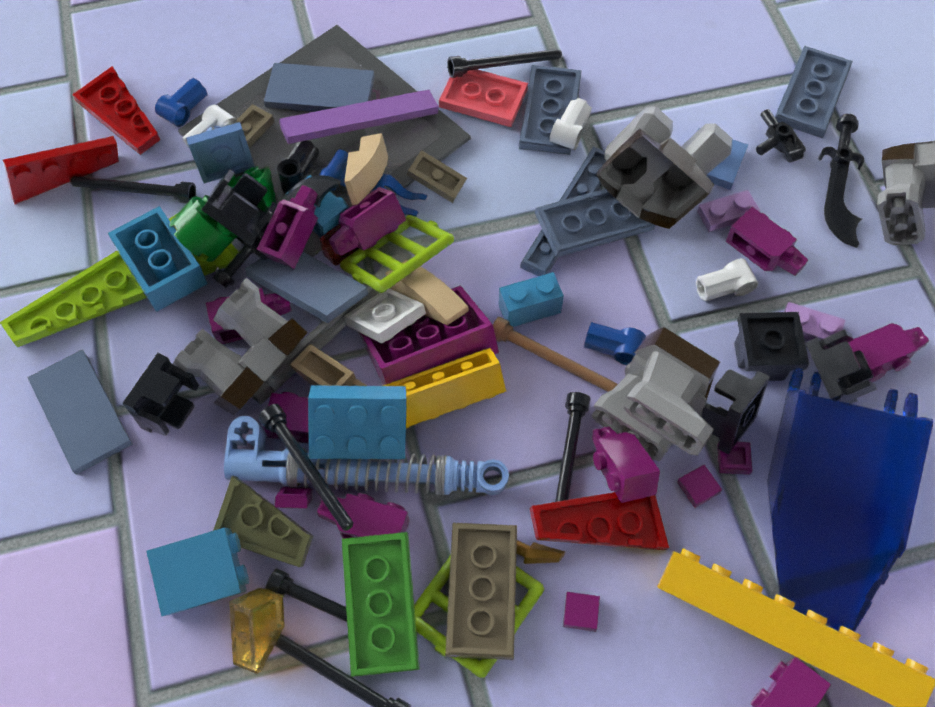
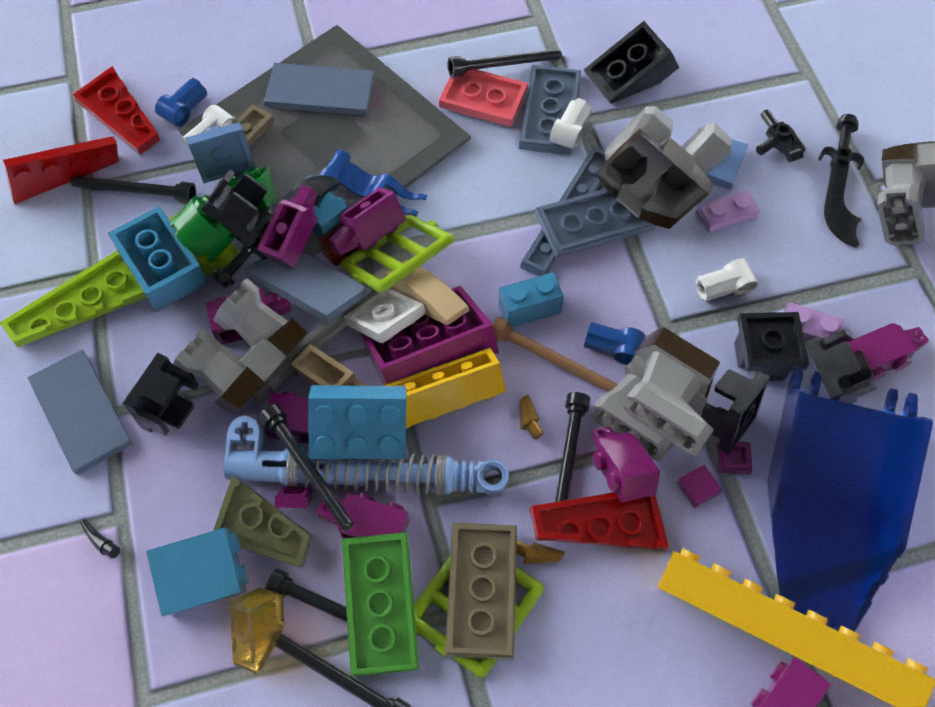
black piece [277,140,319,193] -> none
medium lavender tile [280,89,439,144] -> none
tan slope [344,133,388,205] -> none
dark tan plate [407,150,467,203] -> none
magenta tile [563,592,600,632] -> none
magenta hinge [726,206,808,276] -> none
sand blue tile [775,46,853,138] -> none
none -> black helmet [80,519,120,558]
none -> pearl gold bar [519,394,544,440]
none -> black slope [583,21,679,104]

